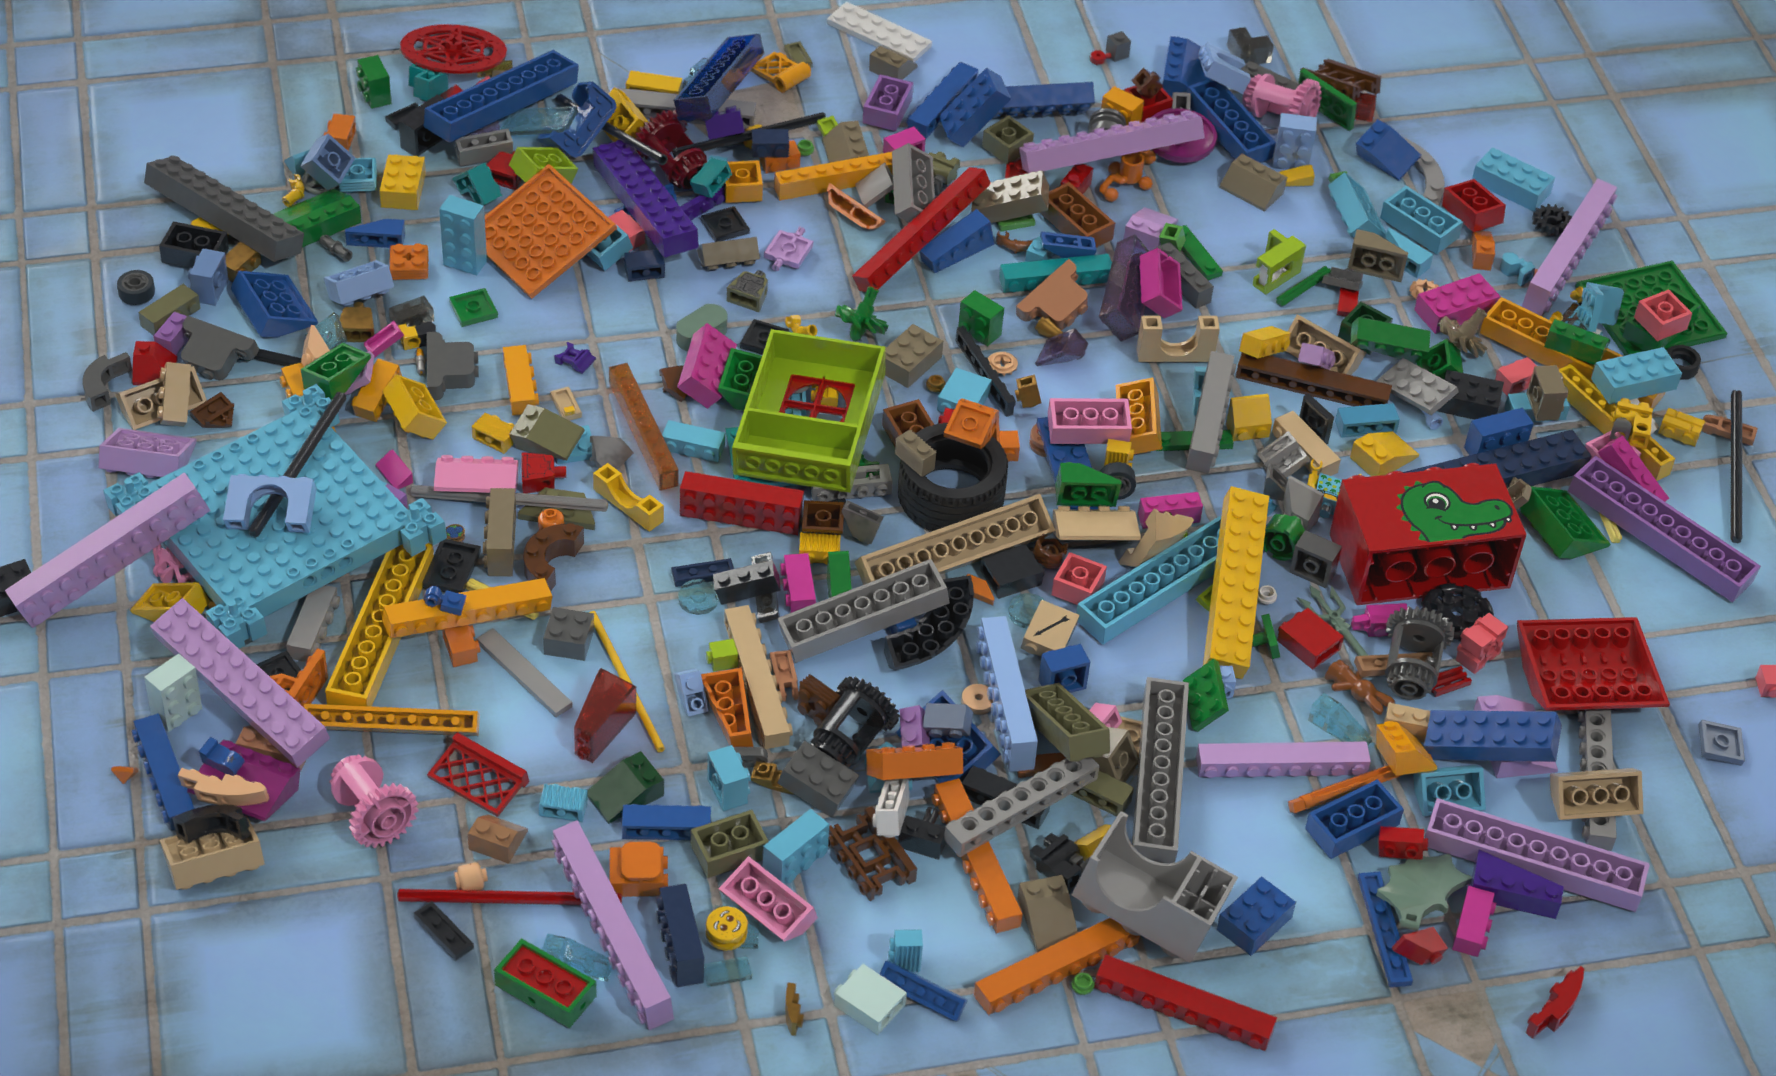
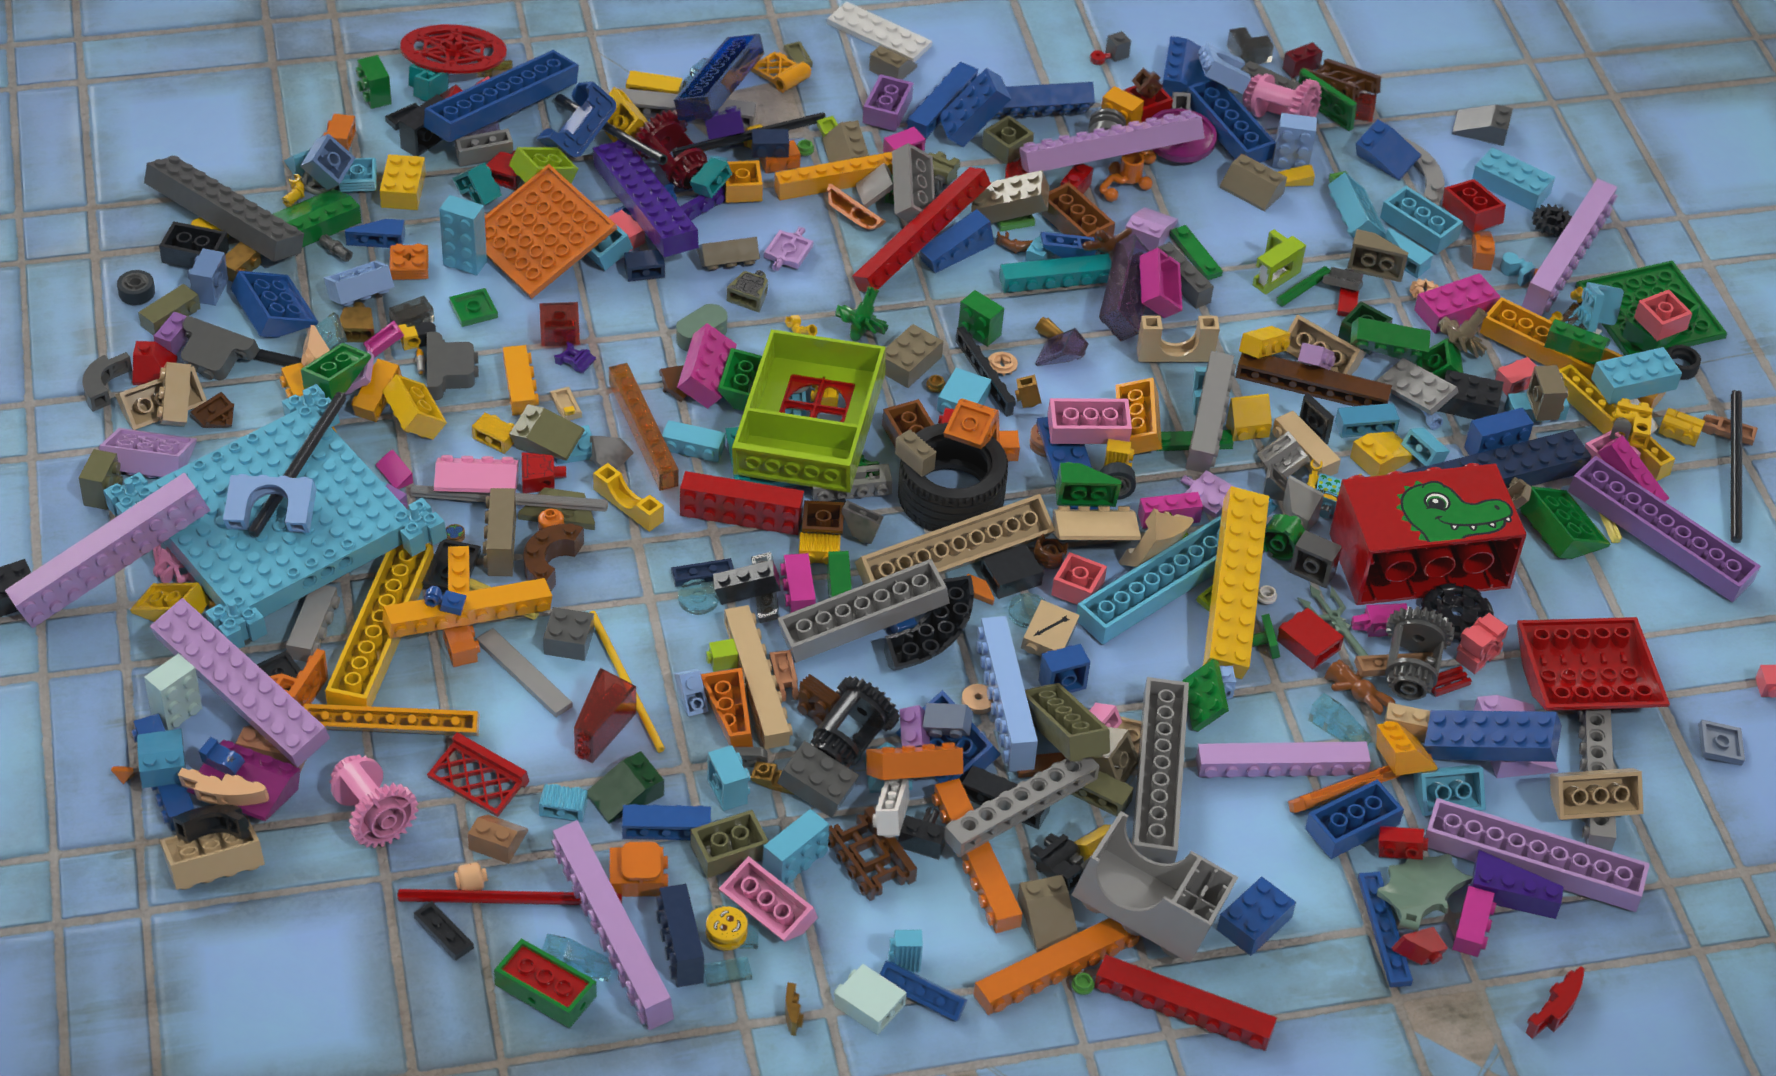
clear light blue tile [500,106,578,135] -> none
black tile [701,206,750,242] -> none
black tile [740,319,789,355] -> none
nougat brick [1016,259,1088,330] -> none
bright green brick [1159,223,1186,252] -> none
none -> olive brick [78,449,123,510]
none -> dark azure slope [137,729,186,788]
none -> light orange brick [448,546,470,593]
none -> clear red brick [539,302,580,347]
none -> reddish brown animal [1082,228,1134,257]
none -> lavender plate [1181,470,1234,518]
none -> dark red brick [1282,42,1323,78]
none -> medium azure brick [1401,428,1450,466]
none -> dark grey slope [1452,104,1513,146]

